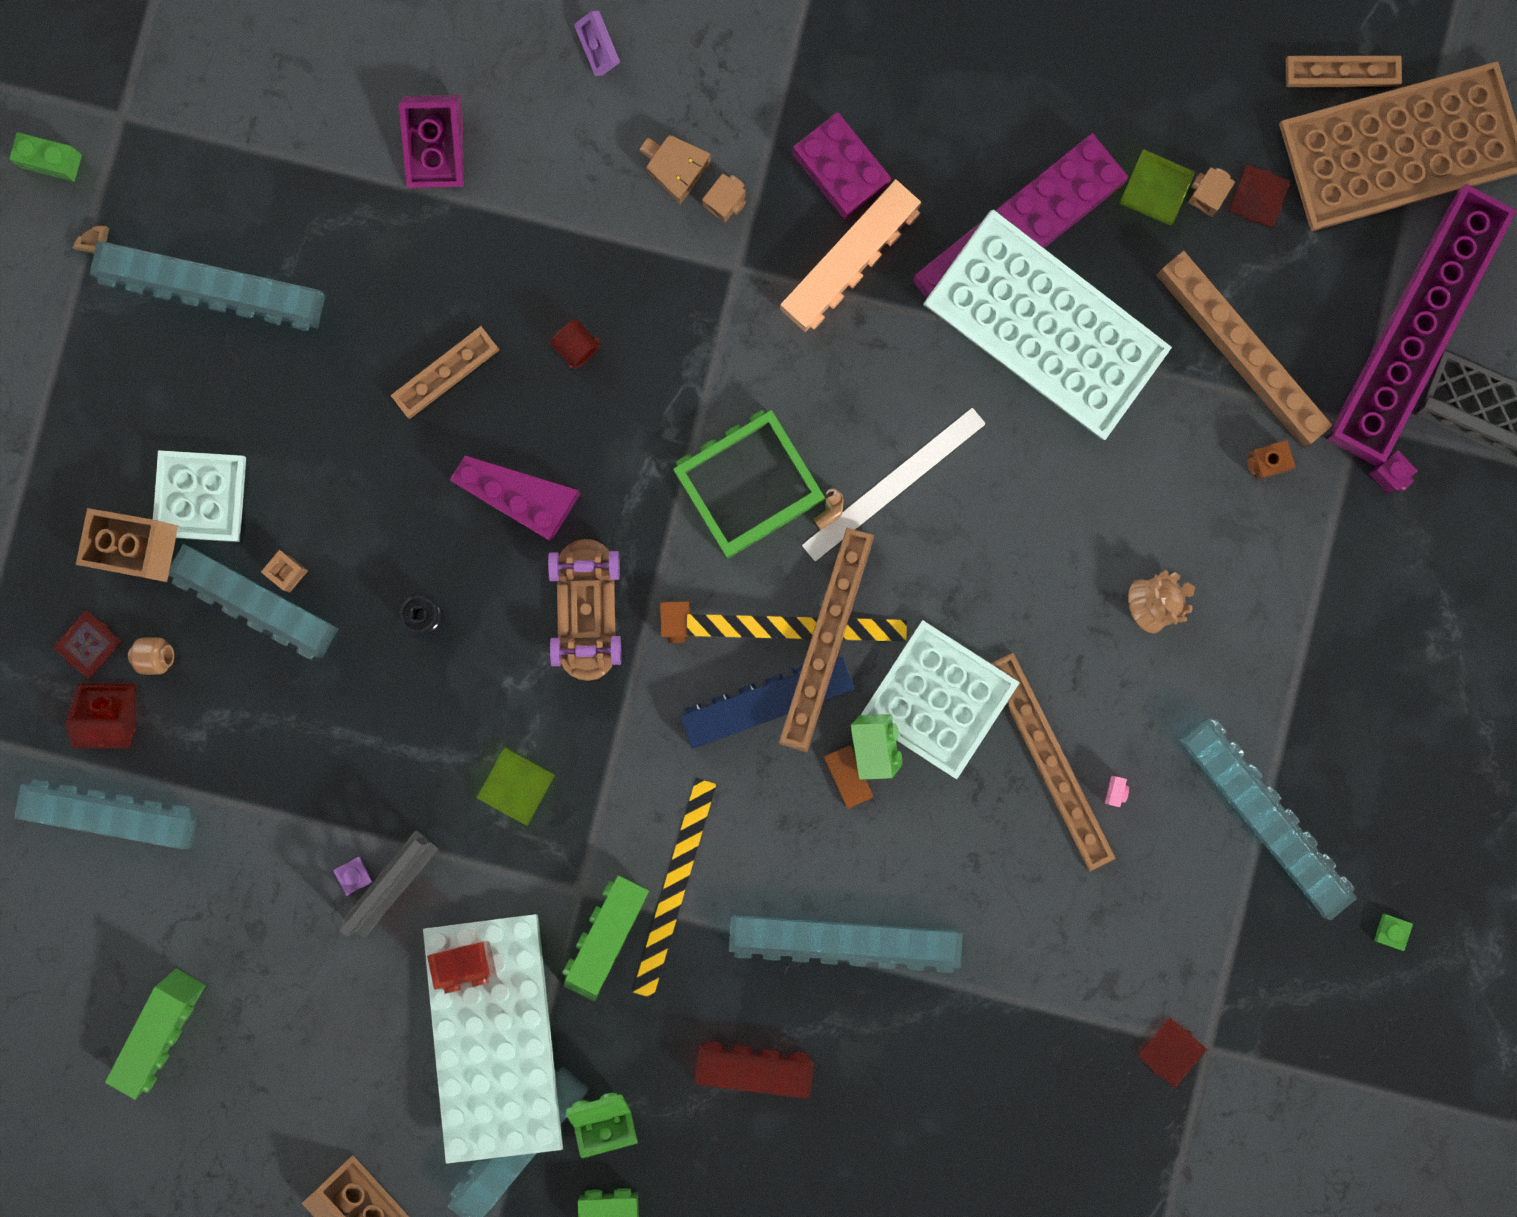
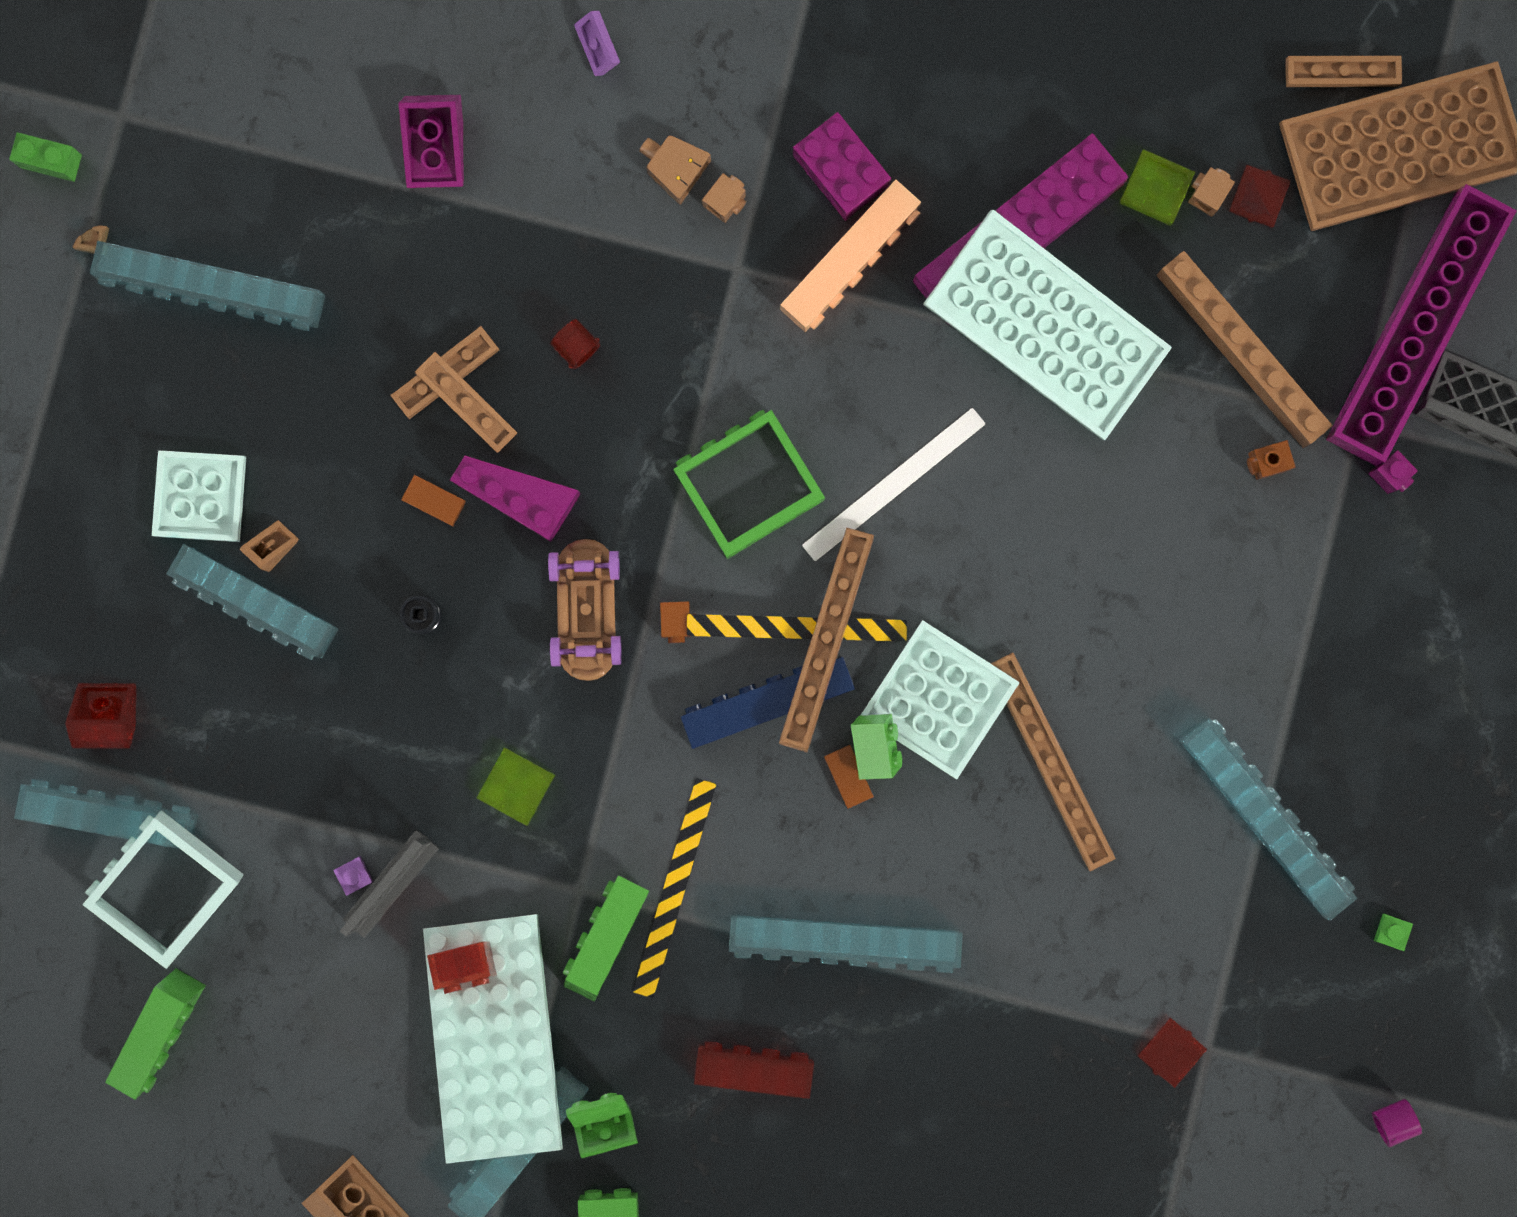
piece [53,610,122,679] -> none
medium nougat brick [76,508,178,582] -> none
medium nougat head [128,637,174,675] -> none
medium nougat brick [261,550,308,592] -> none
medium nougat arm [813,488,844,530] -> none
bright pink plate [1105,776,1129,807] -> none
medium nougat hair [1128,570,1195,634] -> none
none -> light aqua window [83,810,244,969]
none -> medium nougat slope [240,520,299,572]
none -> dark orange tile [401,475,466,526]
none -> medium nougat plate [415,352,517,453]
none -> magenta piece [1372,1098,1422,1148]

